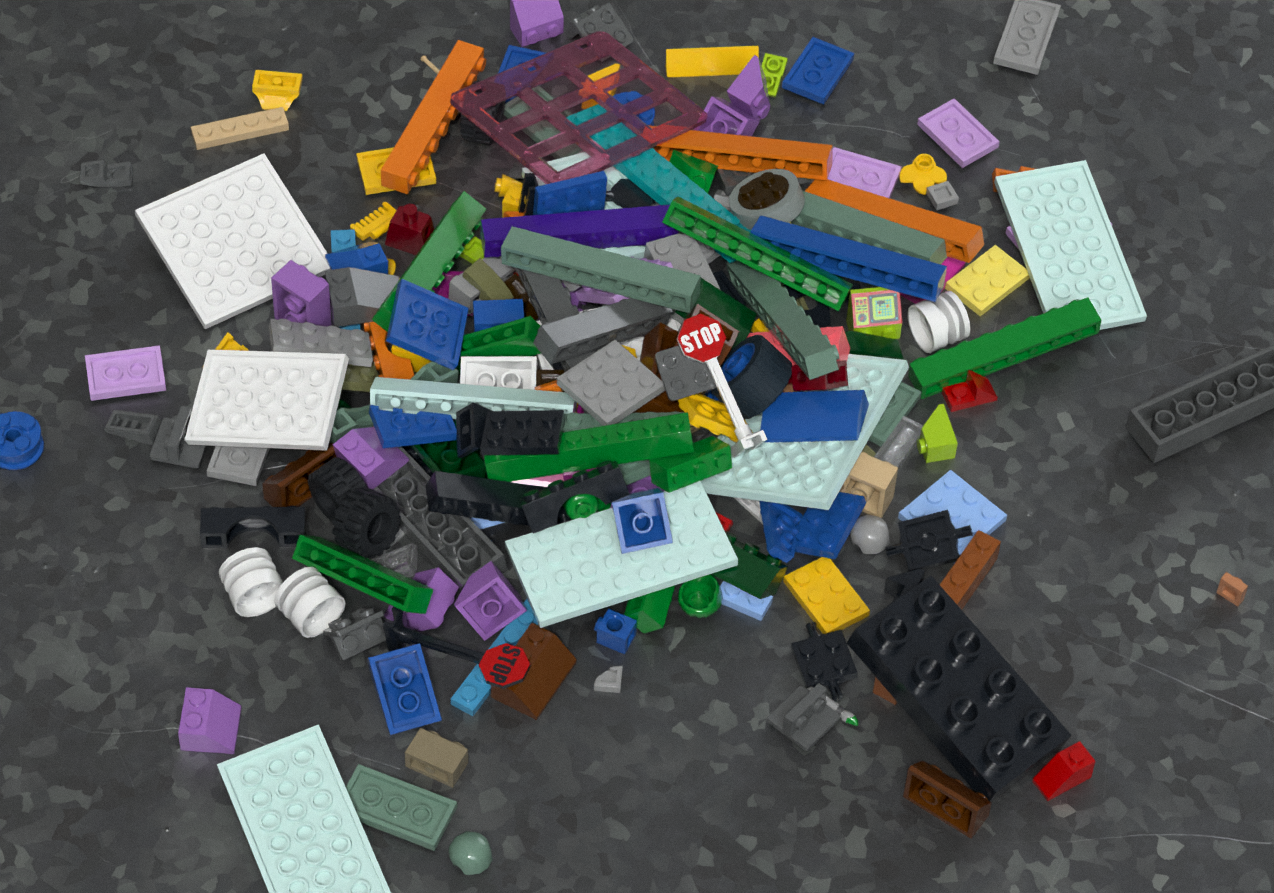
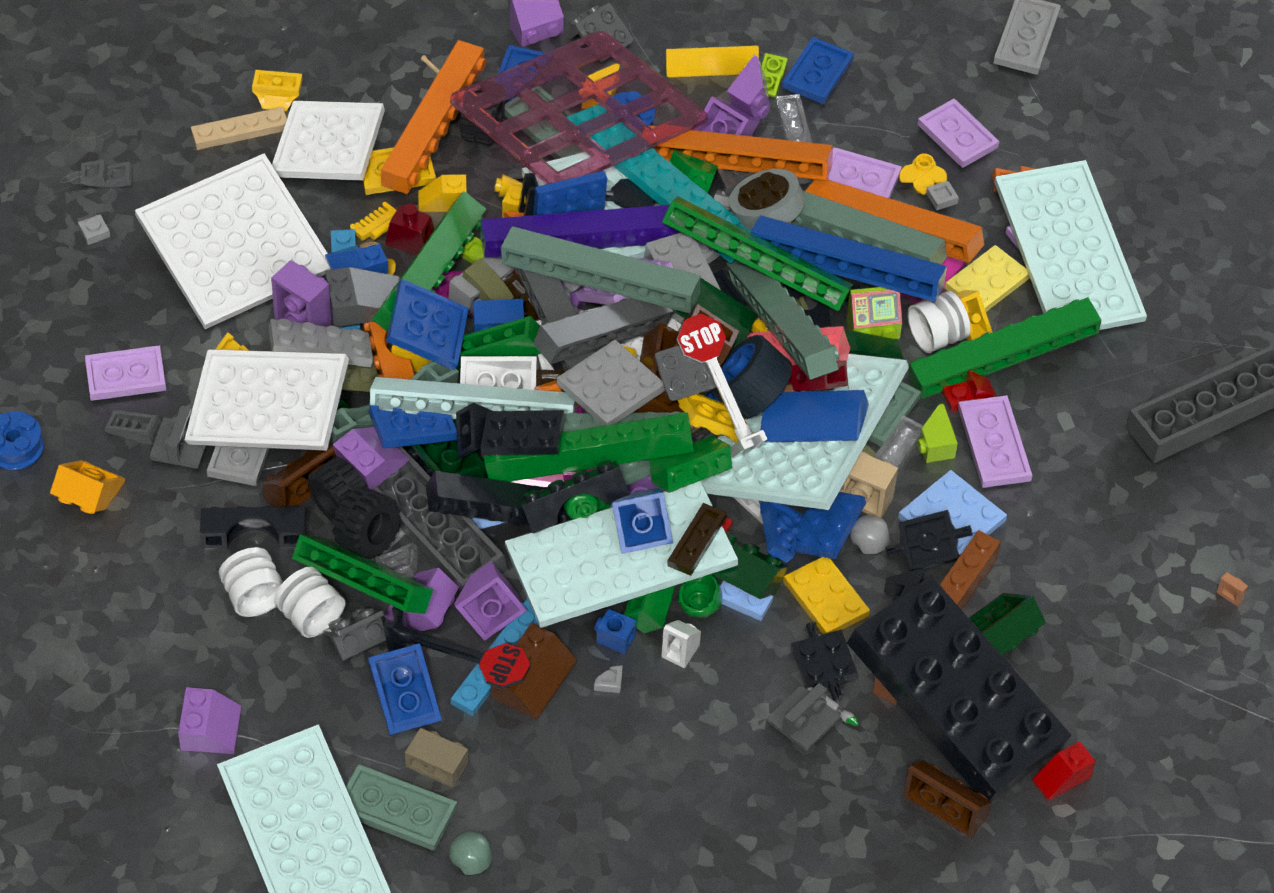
none -> light orange slope [50,460,126,514]
none -> light grey plate [78,214,110,245]
none -> white plate [272,101,385,180]
none -> yellow slope [418,175,467,212]
none -> white slope [662,620,701,668]
none -> dark brown plate [667,503,727,576]
none -> clear plate [776,94,812,143]
none -> yellow slope [956,290,993,341]
none -> lavender plate [958,395,1032,488]
none -> dark green slope [969,593,1046,655]

